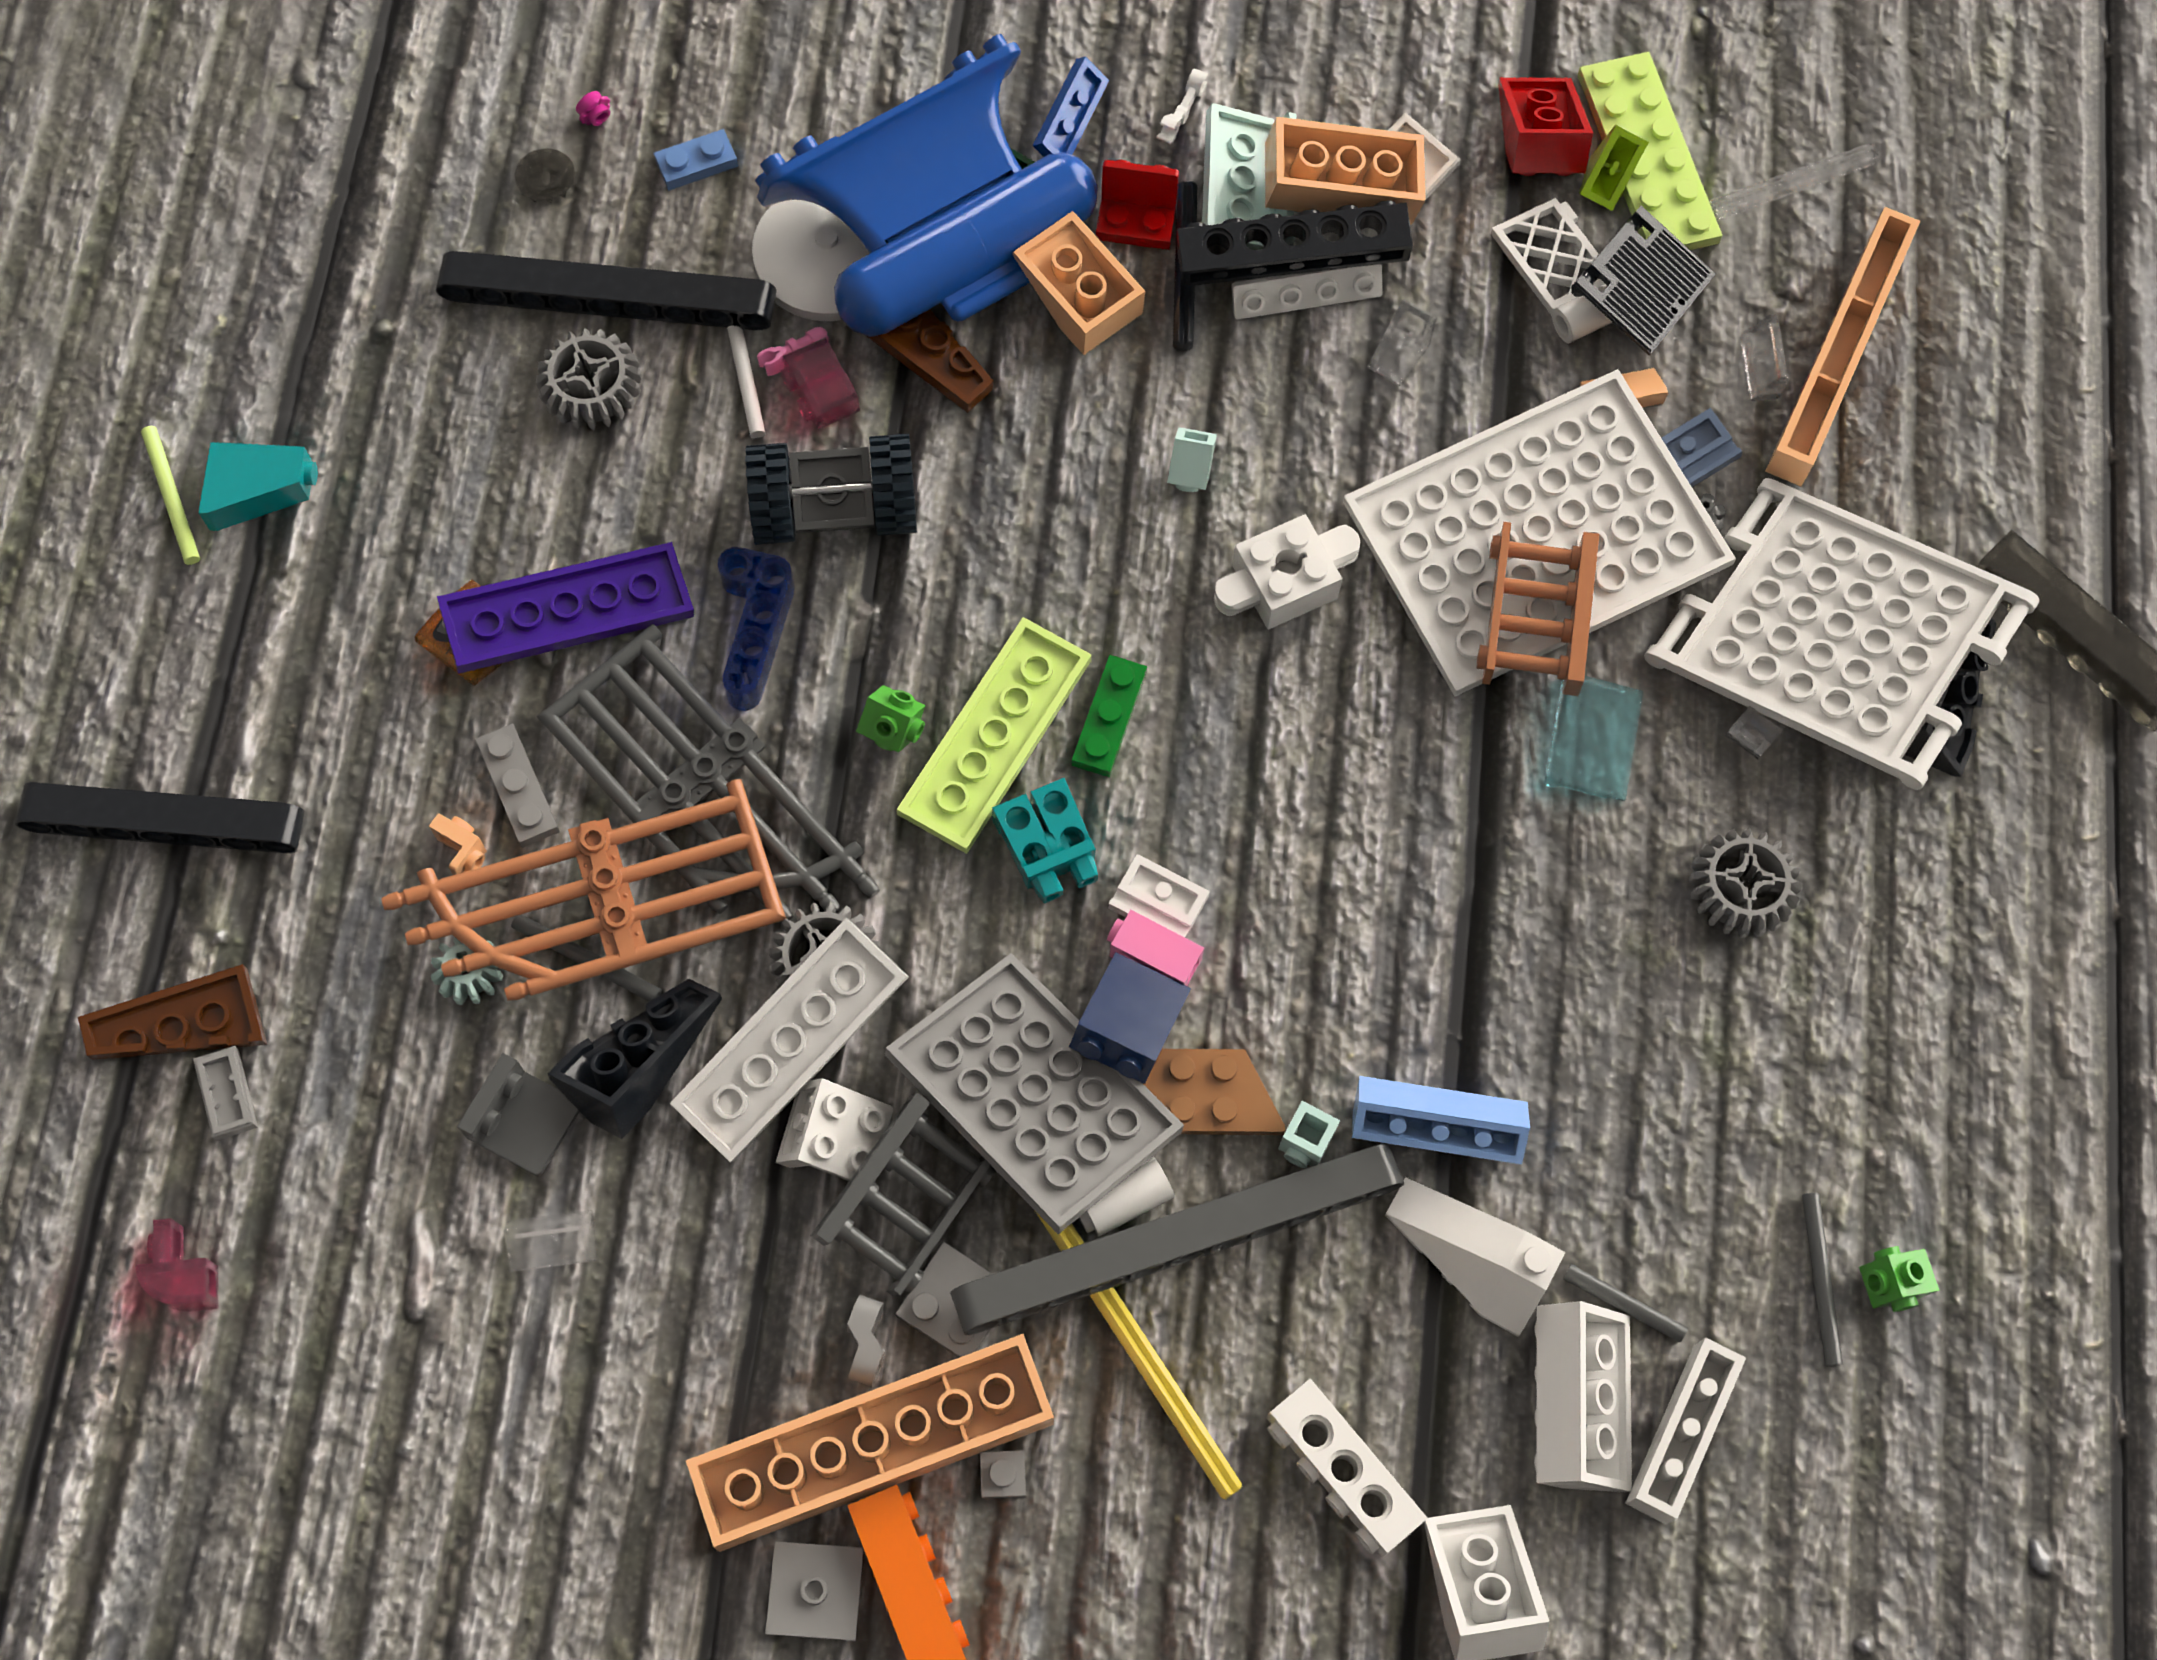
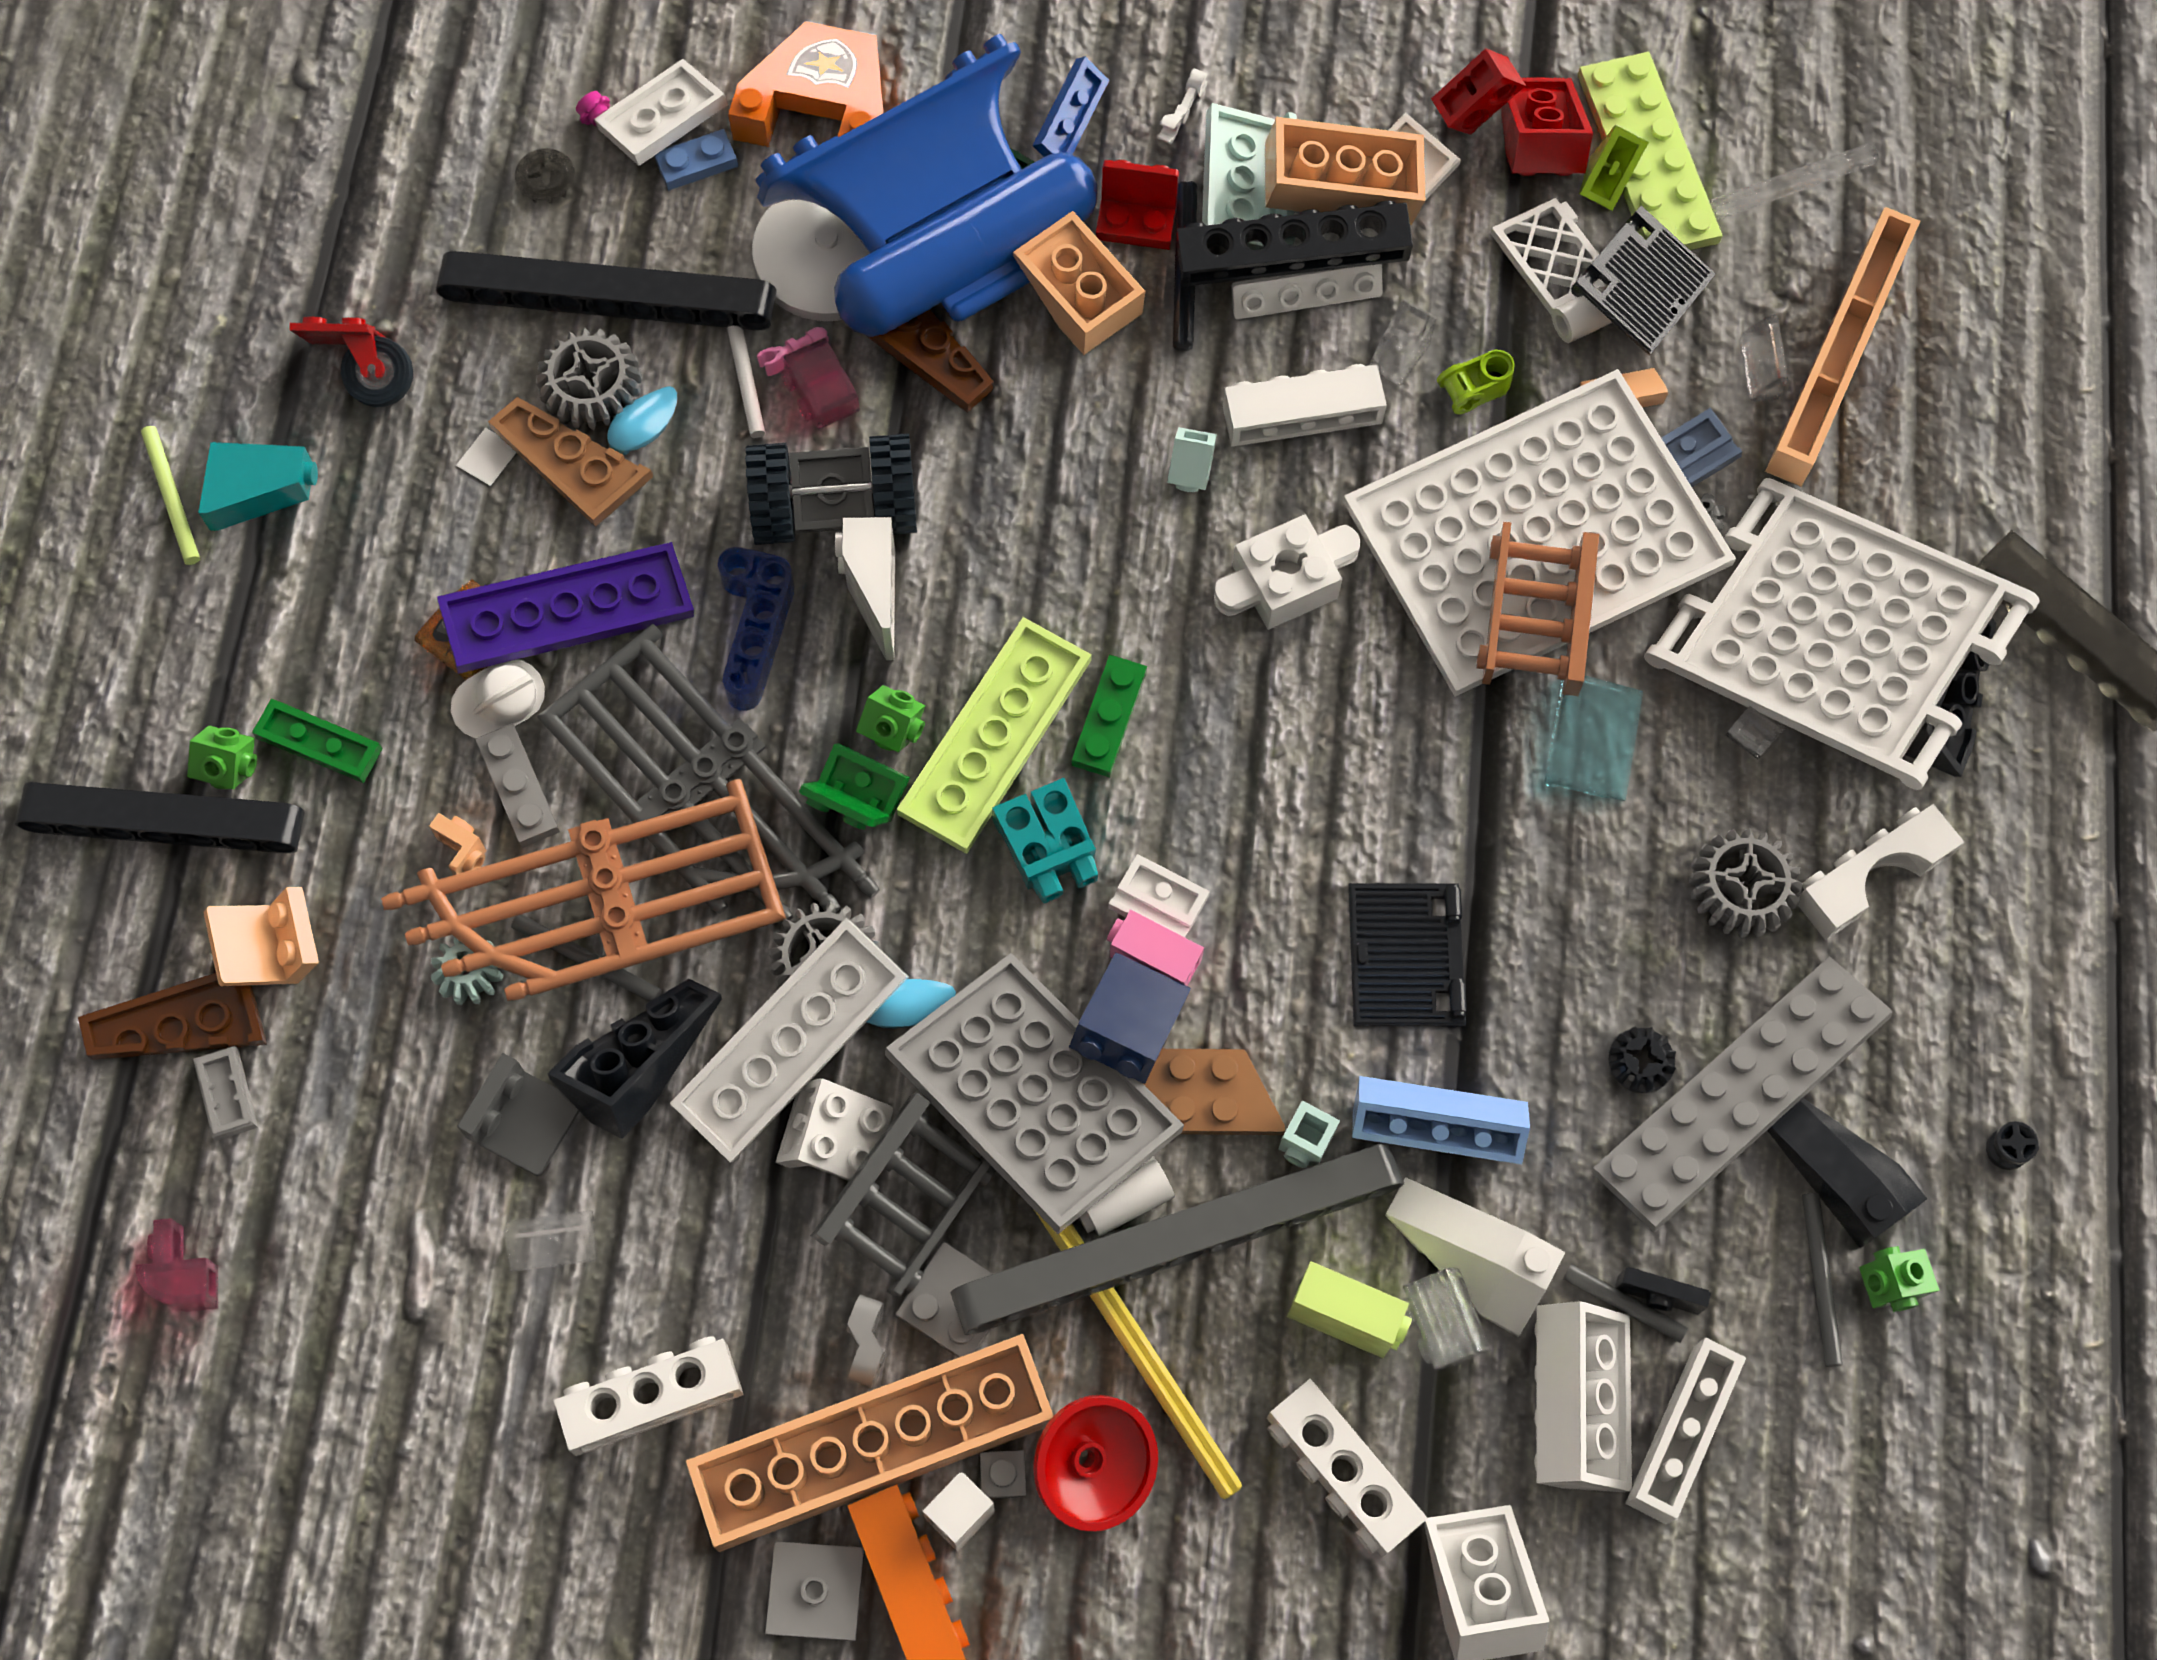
none -> bright green brick [187,726,257,789]
none -> light nougat bracket [204,887,319,986]
none -> green plate [252,698,383,783]
none -> plate [290,317,413,407]
none -> white piece [451,659,545,738]
none -> white sticker [456,427,516,486]
none -> medium nougat wing [488,397,653,527]
none -> white brick [554,1336,744,1456]
none -> white plate [594,59,728,166]
none -> medium azure arm [607,386,677,455]
none -> wedge [728,21,883,147]
none -> green bracket [799,743,910,830]
none -> white slope [835,517,895,660]
none -> medium azure arm [867,979,956,1029]
none -> white panel [923,1473,995,1552]
none -> red dish [1033,1395,1158,1531]
none -> white brick [1222,364,1387,447]
none -> yellowish green brick [1287,1261,1412,1358]
none -> black window [1348,883,1467,1027]
none -> clear brick [1402,1267,1491,1370]
none -> red brick [1431,48,1526,135]
none -> lime piece [1437,349,1515,415]
none -> light grey plate [1592,956,1893,1232]
none -> black gear [1608,1026,1676,1093]
none -> black plate [1615,1267,1711,1315]
none -> black wedge [1767,1098,1927,1249]
none -> white arch [1798,804,1965,941]
none -> black wheel [1986,1121,2039,1170]

